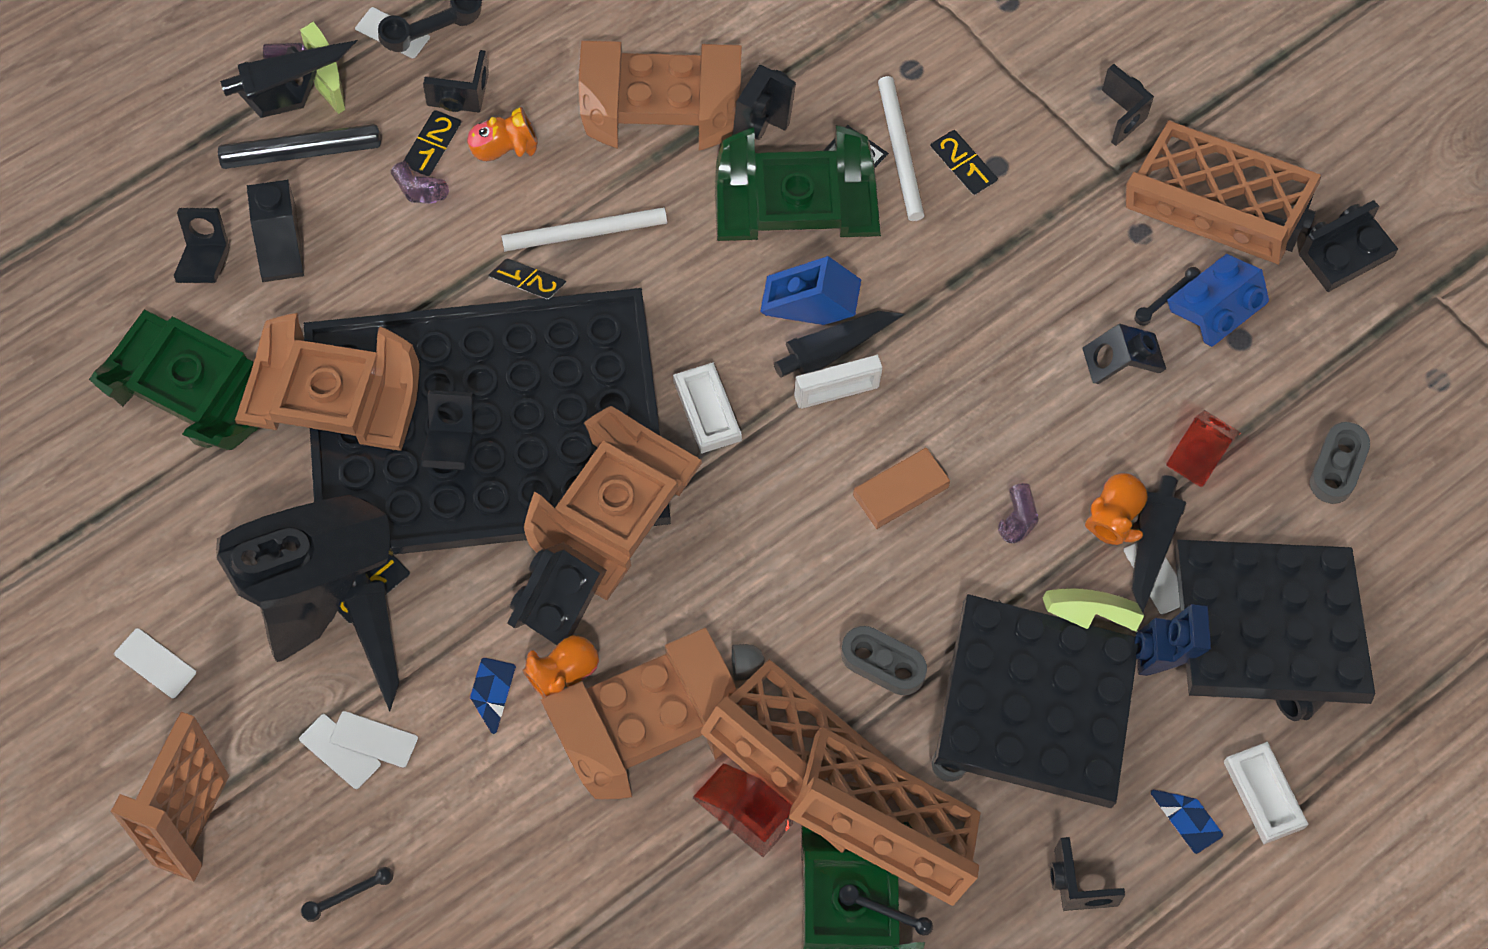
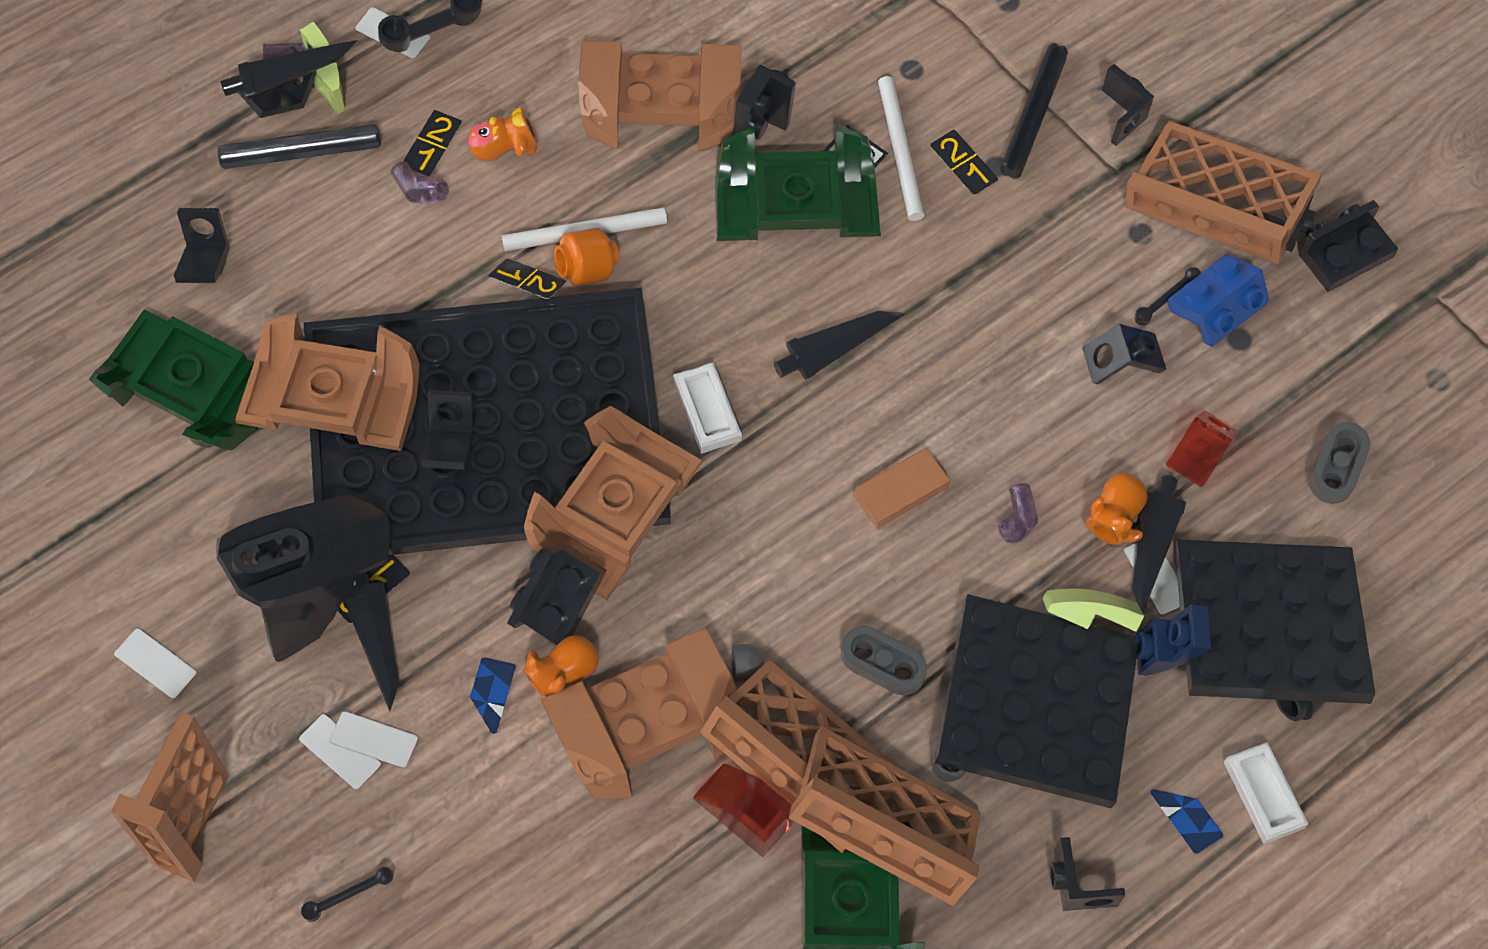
black slope [246,180,304,282] -> none
black bracket [423,50,489,113] -> none
blue slope [760,256,861,325] -> none
white tile [794,355,882,409] -> none
black hinge [839,885,933,936] -> none
none -> orange head [554,228,619,286]
none -> black axle [1000,43,1068,179]

